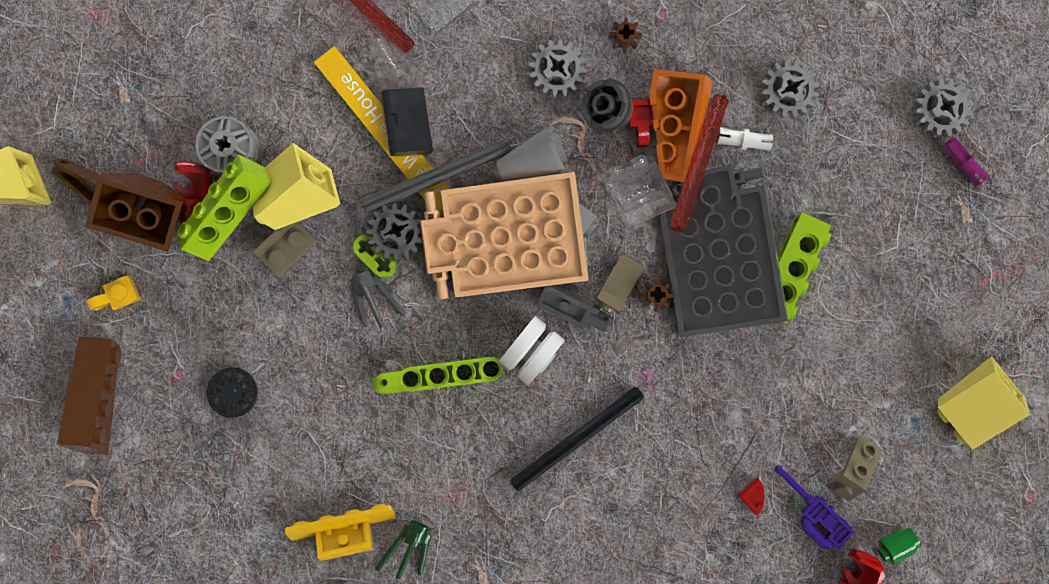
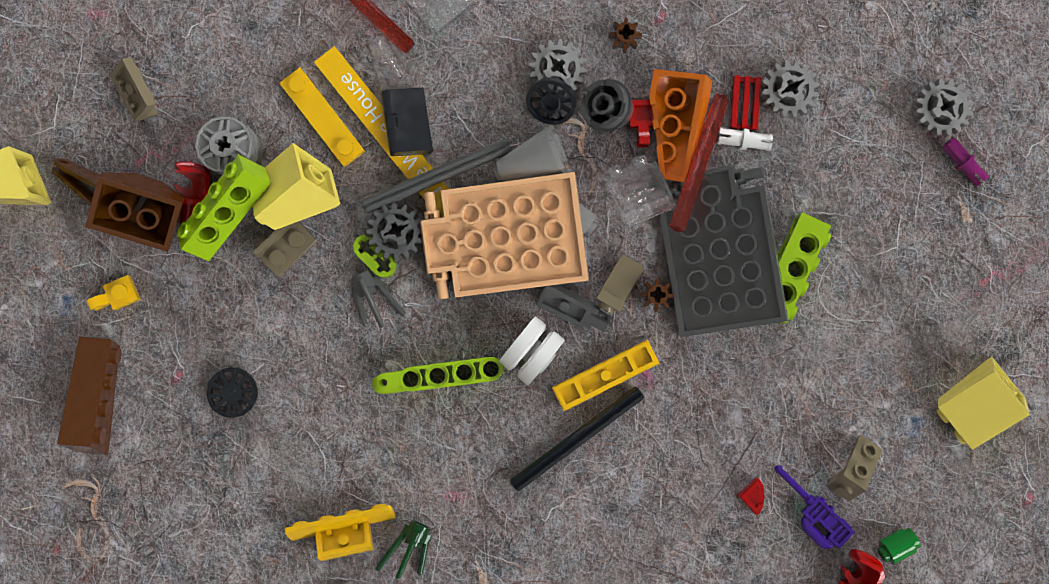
none -> dark tan bracket [110,57,158,122]
none -> yellow plate [280,67,366,167]
none -> black wheel [526,77,576,125]
none -> yellow plate [552,339,660,411]
none -> red tile [730,75,761,131]

